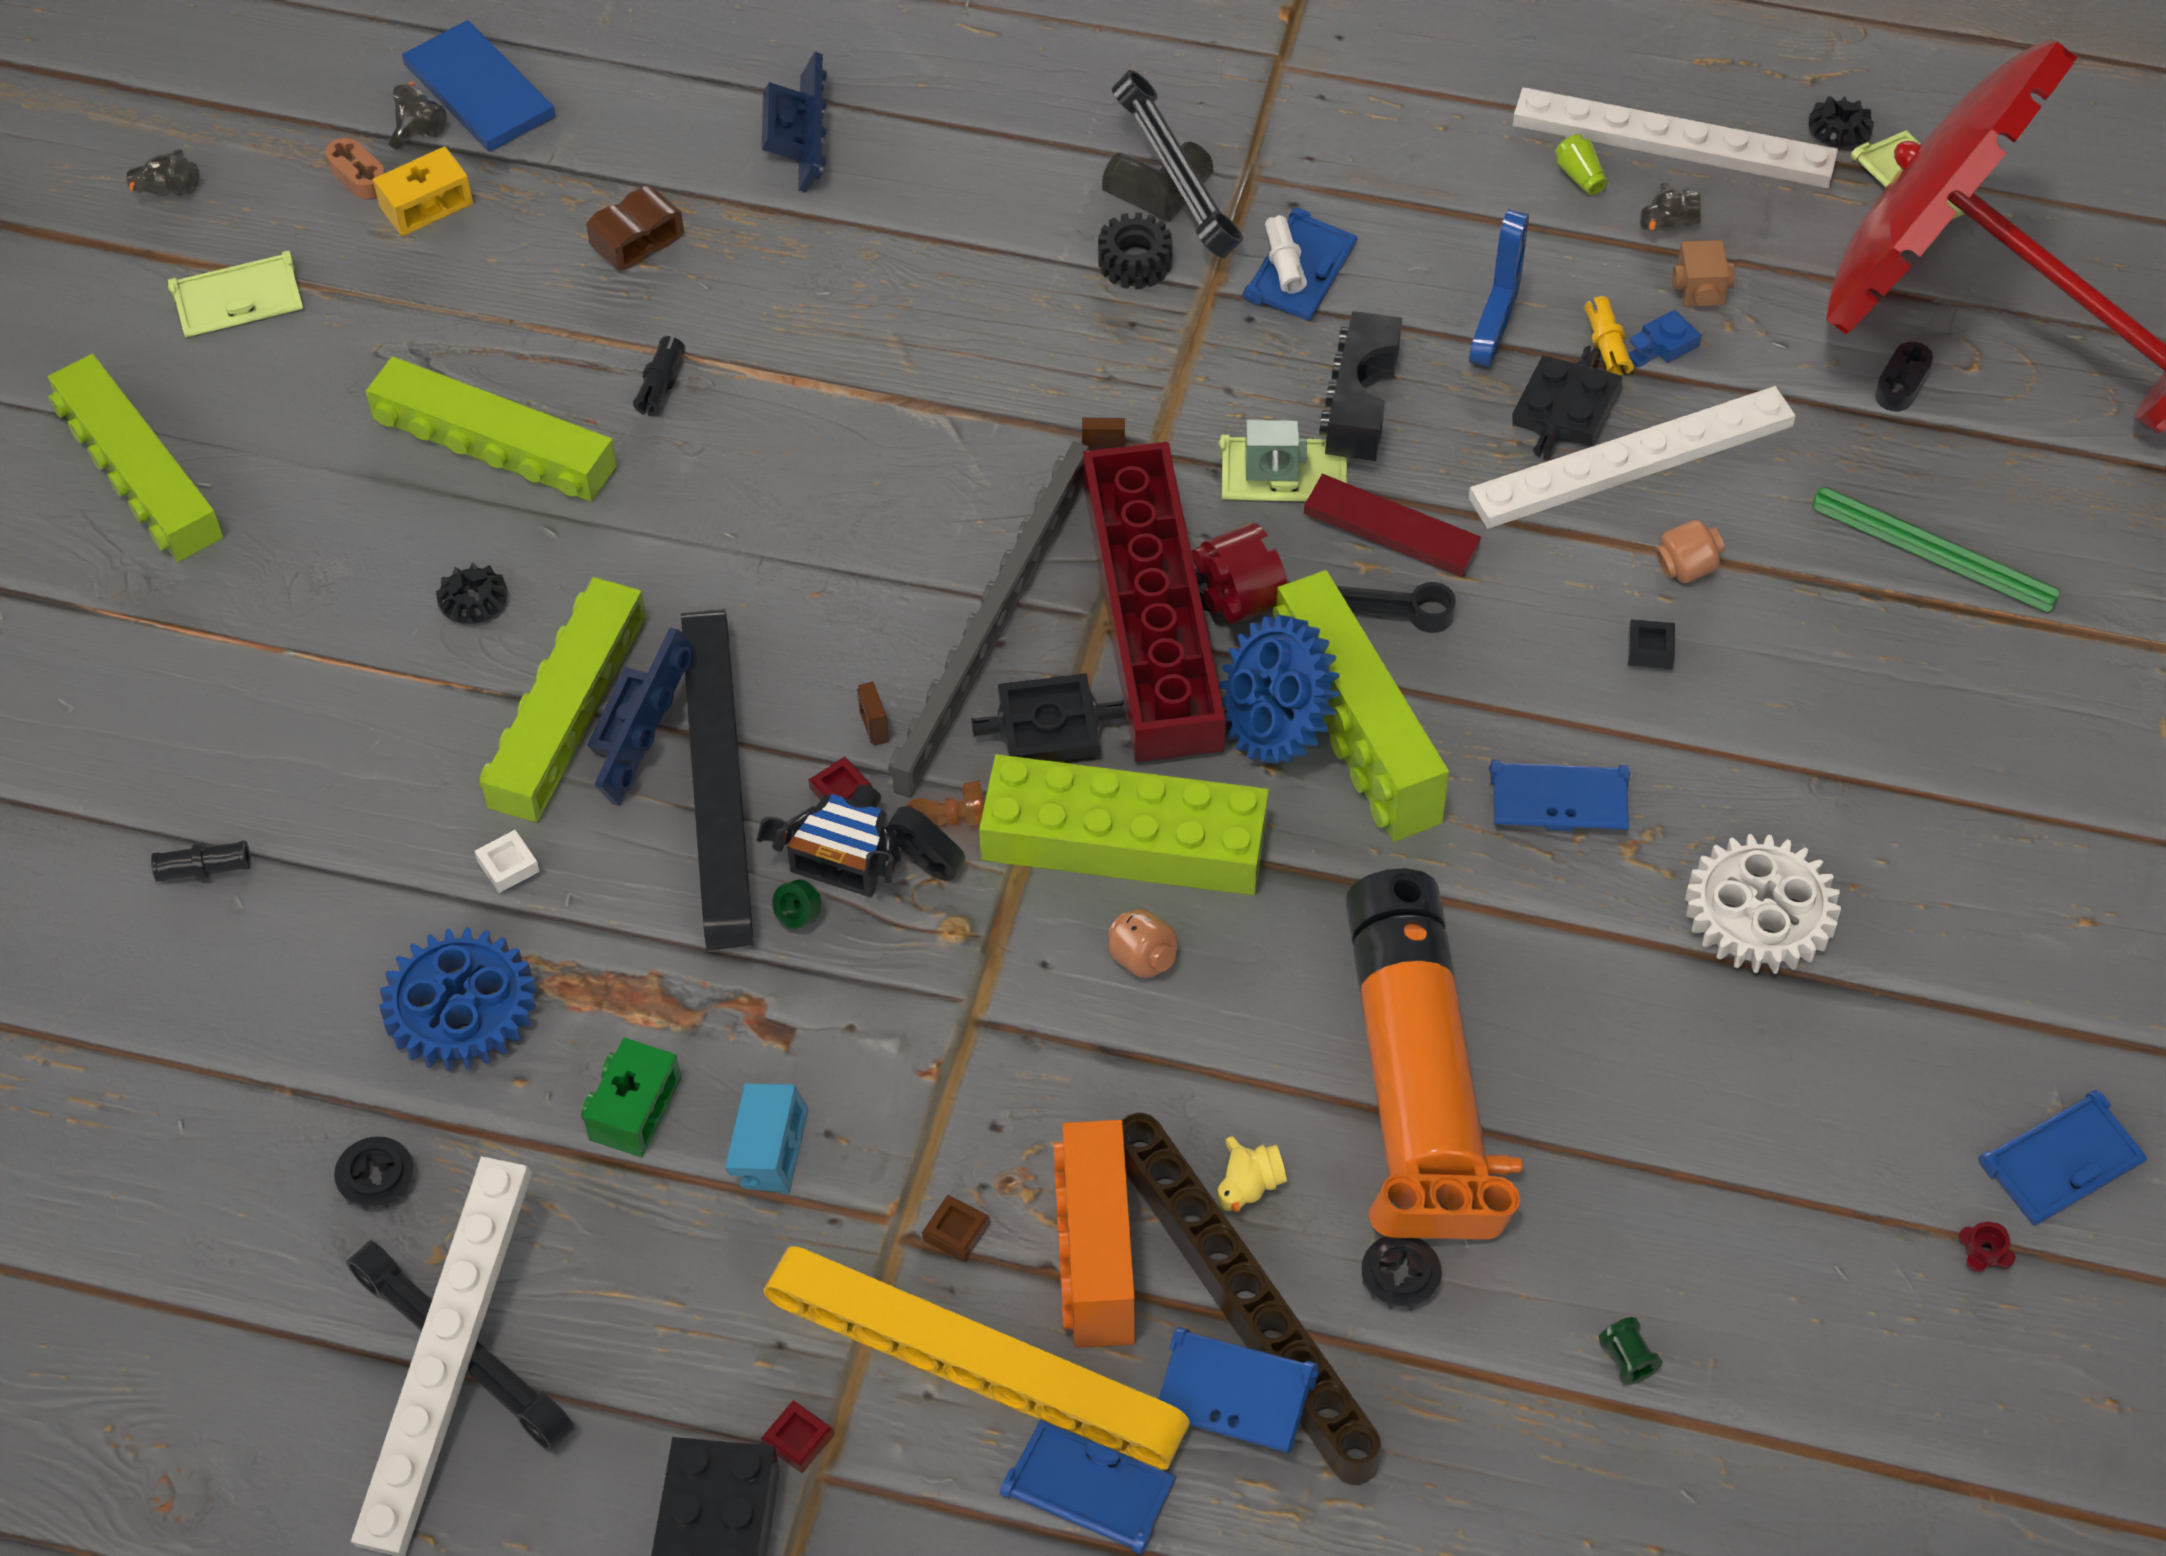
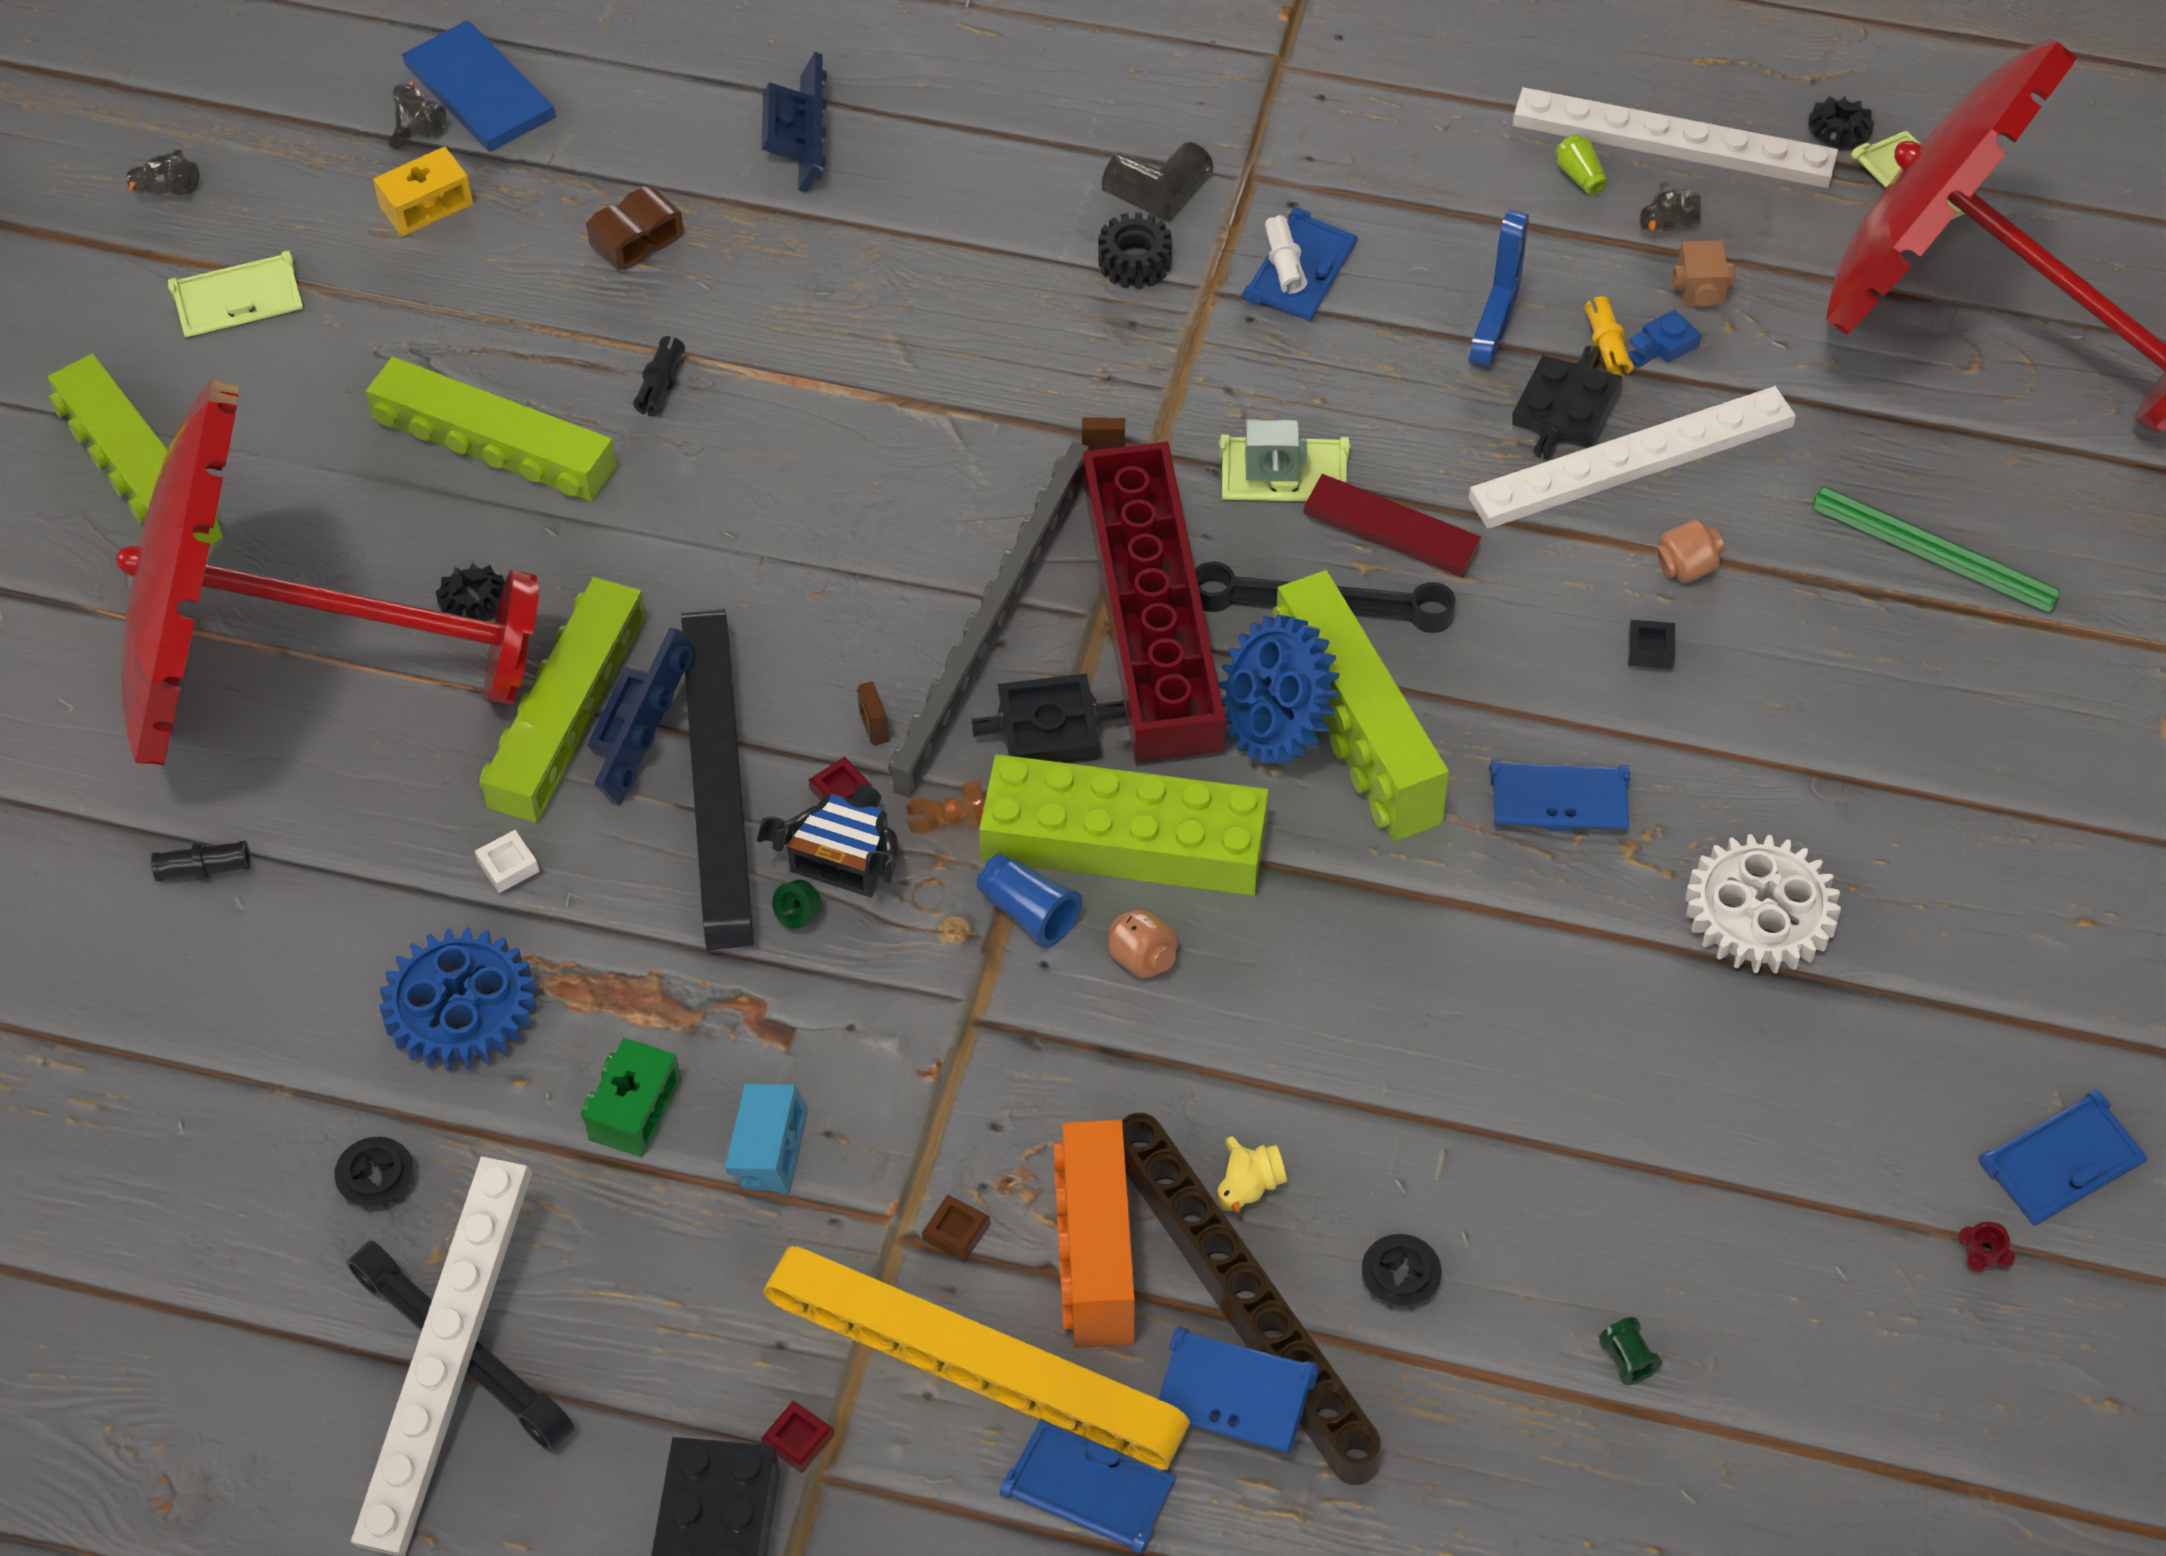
nougat beam [325,137,385,199] -> none
black beam [886,806,965,881] -> none
black piece [1112,70,1243,258] -> none
dark red brick [1192,522,1288,625] -> none
black arch [1319,311,1402,461] -> none
orange piece [1346,868,1523,1239] -> none
black beam [1875,342,1933,412] -> none
none -> red piece [116,379,540,766]
none -> blue plant [976,853,1083,948]

